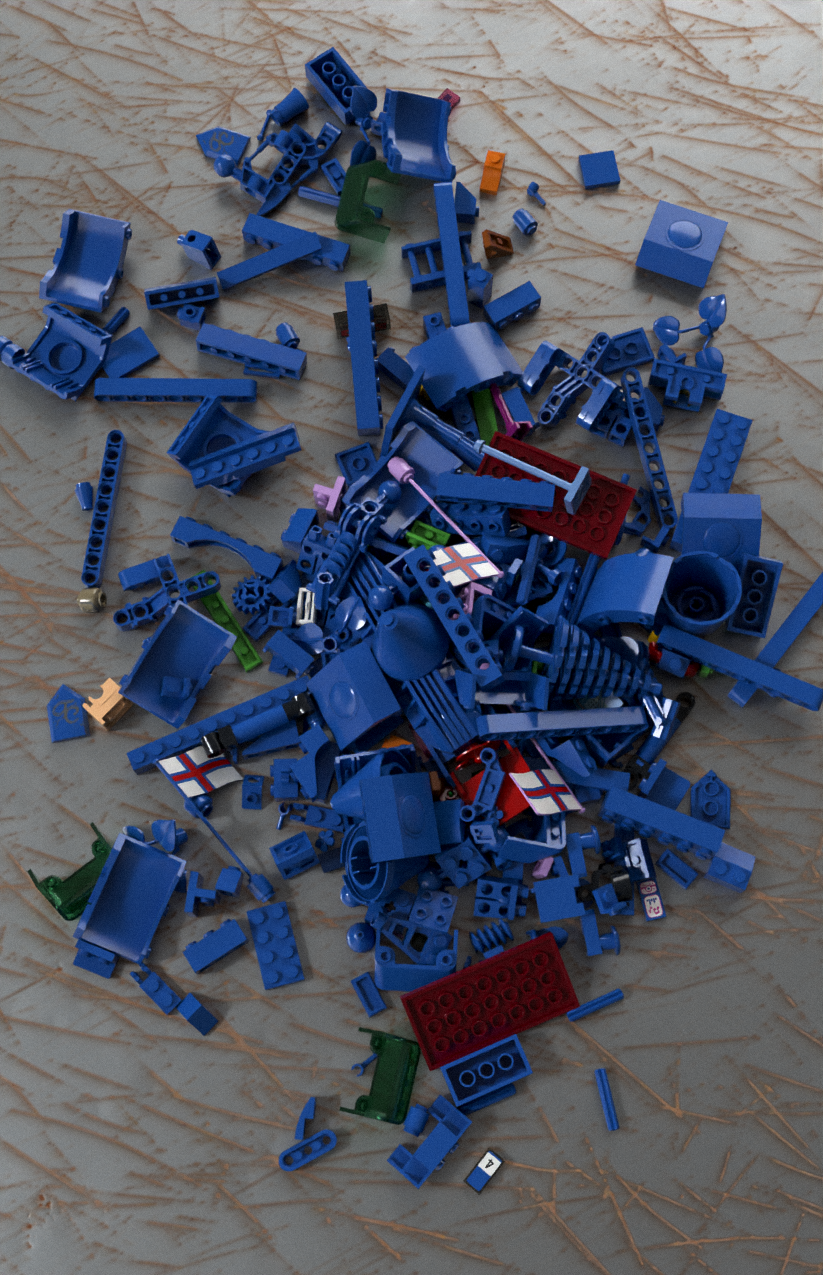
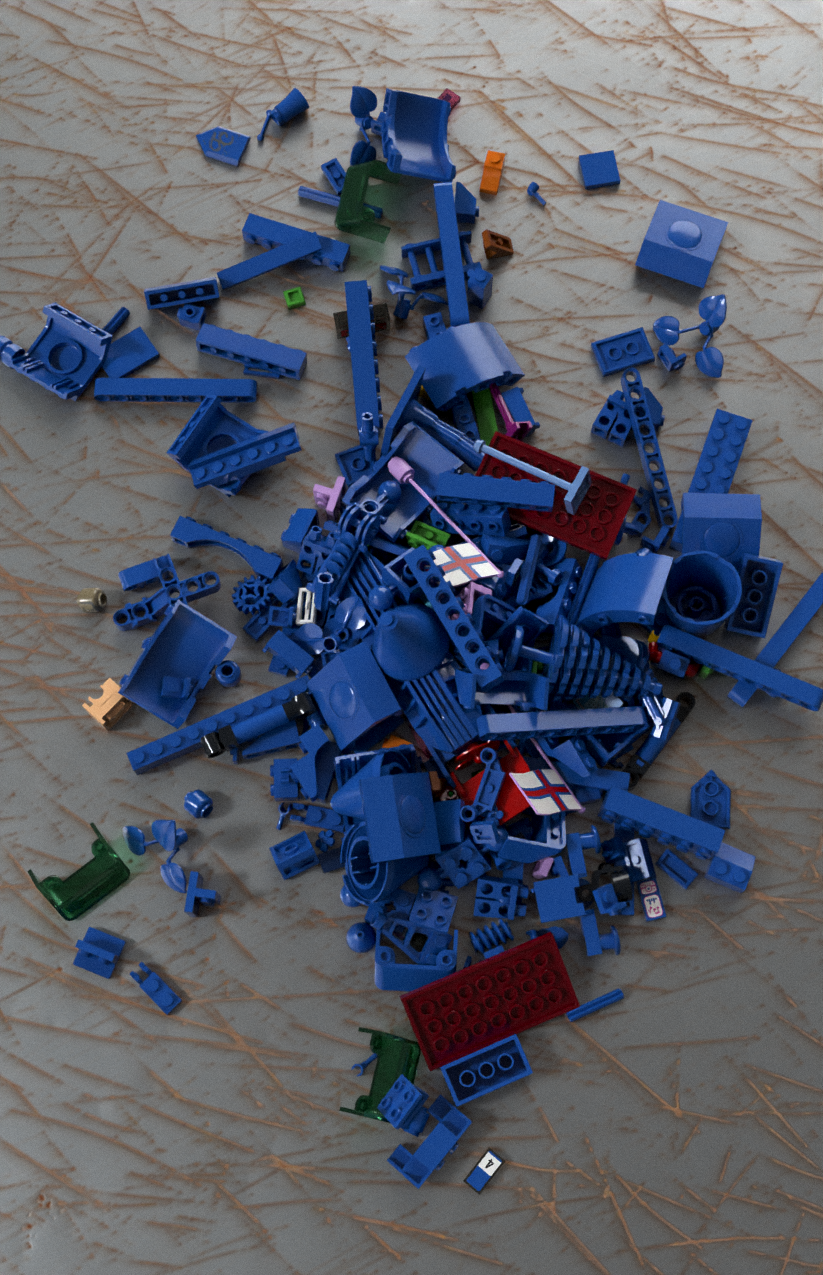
blue panel [39,209,132,313] -> none
blue tile [47,684,91,743] -> none
blue panel [73,833,187,965] -> none
blue cone [74,482,93,511] -> none
blue beam [81,430,127,588] -> none
flag [152,746,275,904] -> none
blue slope [176,993,219,1036] -> none
blue torso [177,230,221,270] -> none
blue brick [183,919,249,975] -> none
bright green tile [190,570,263,673] -> none
blue piece [213,121,343,216] -> none
blue slope [215,866,244,898] -> none
blue bracket [242,775,264,810] -> none
blue plate [246,901,305,990] -> none
blue brick [276,322,300,349] -> none
blue plate [279,1129,337,1171] -> none
blue slope [295,1097,317,1140] -> none
blue brick [305,47,368,125] -> none
blue tile [351,972,387,1018] -> none
blue brick [377,347,414,391] -> none
blue axle [458,1083,517,1116] -> none
blue brick [483,281,541,330] -> none
blue brick [512,208,538,235] -> none
blue piece [518,332,622,432] -> none
blue axle [595,1068,619,1131] -> none
blue bracket [638,758,691,810] -> none
blue piece [648,358,727,412] -> none
none -> blue head [215,660,242,687]
none -> bright green tile [283,287,306,310]
none -> blue pin [359,412,379,462]
none -> blue bracket [377,1074,429,1130]
none -> blue plant [380,265,448,319]

